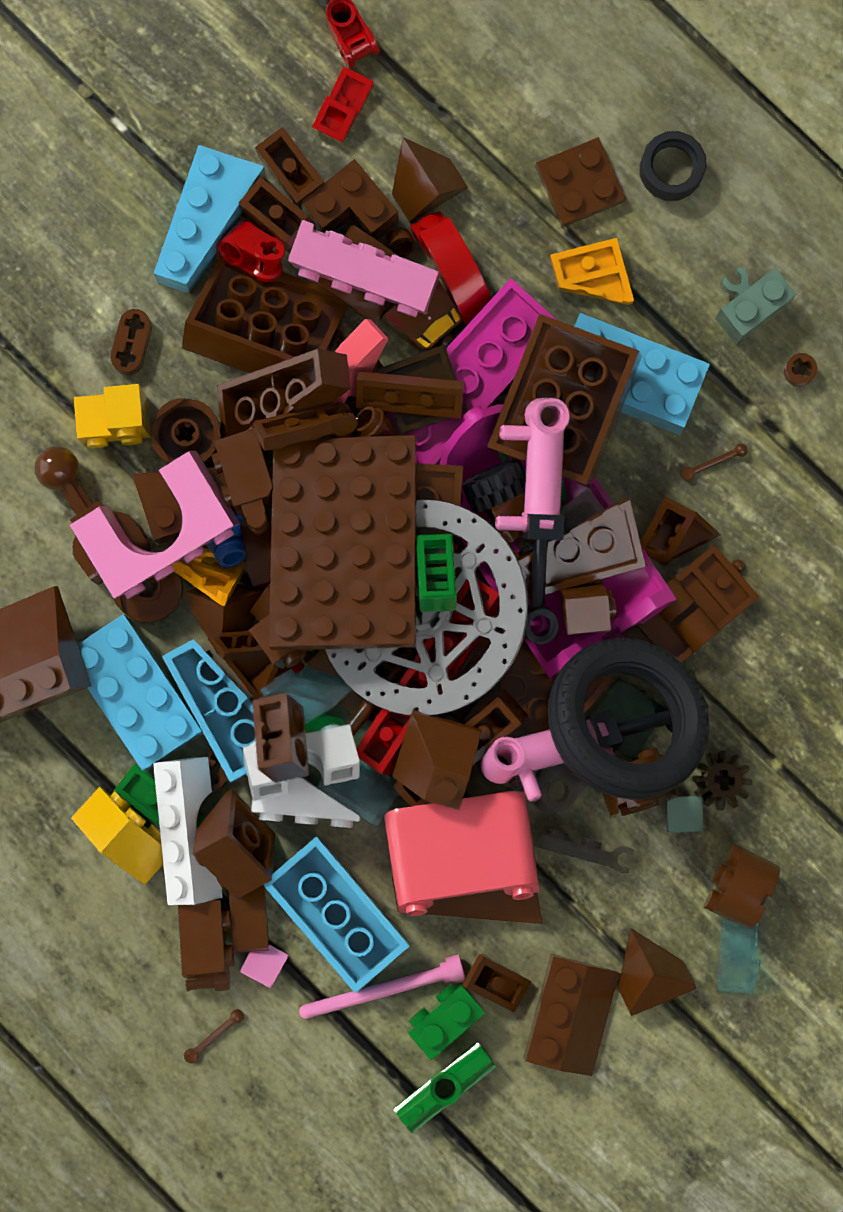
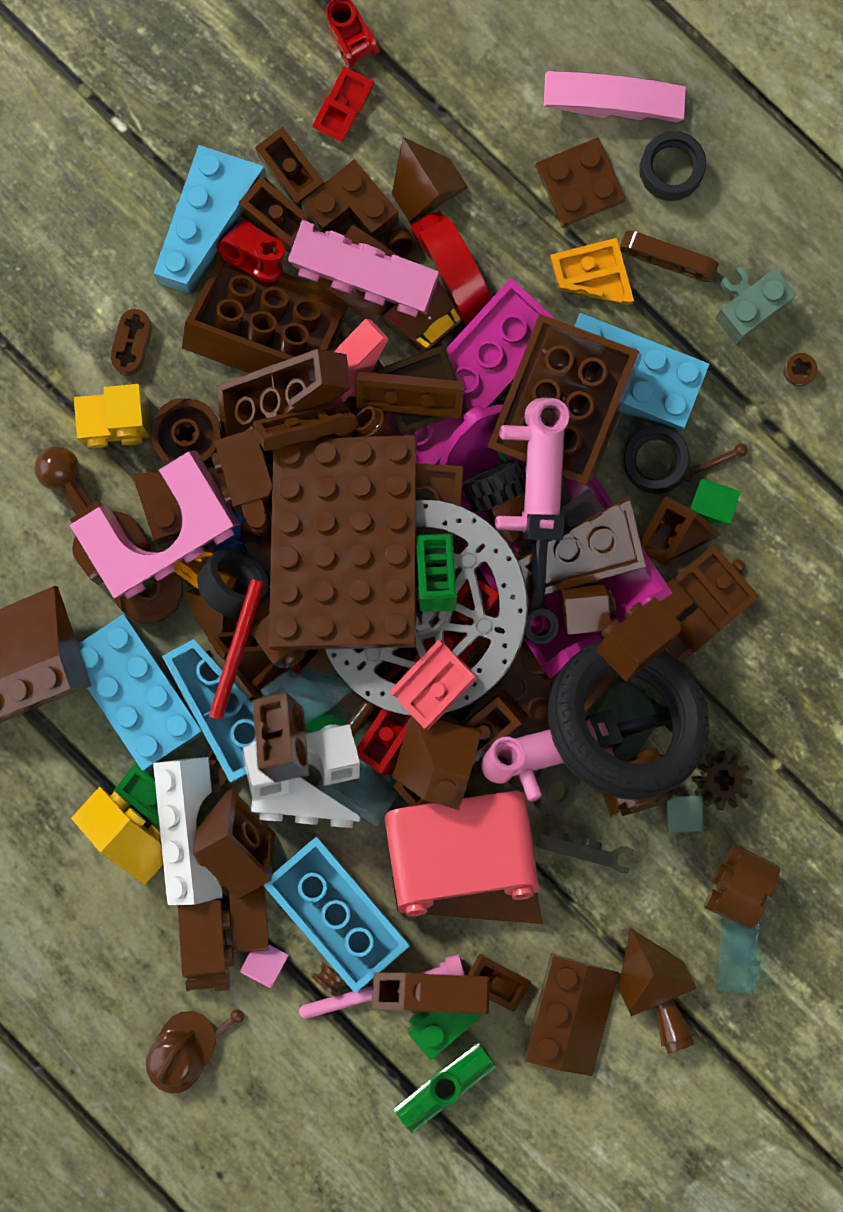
none -> reddish brown piece [146,1011,216,1093]
none -> black tyre [197,548,269,618]
none -> red bar [209,578,265,720]
none -> reddish brown bush [312,963,347,997]
none -> reddish brown slope [372,973,490,1014]
none -> coral plate [389,640,478,730]
none -> bright pink slope [544,71,686,123]
none -> reddish brown hinge [596,593,688,682]
none -> reddish brown beam [620,231,719,282]
none -> black tyre [624,425,690,494]
none -> reddish brown cone [654,999,695,1054]
none -> green panel [689,479,741,529]

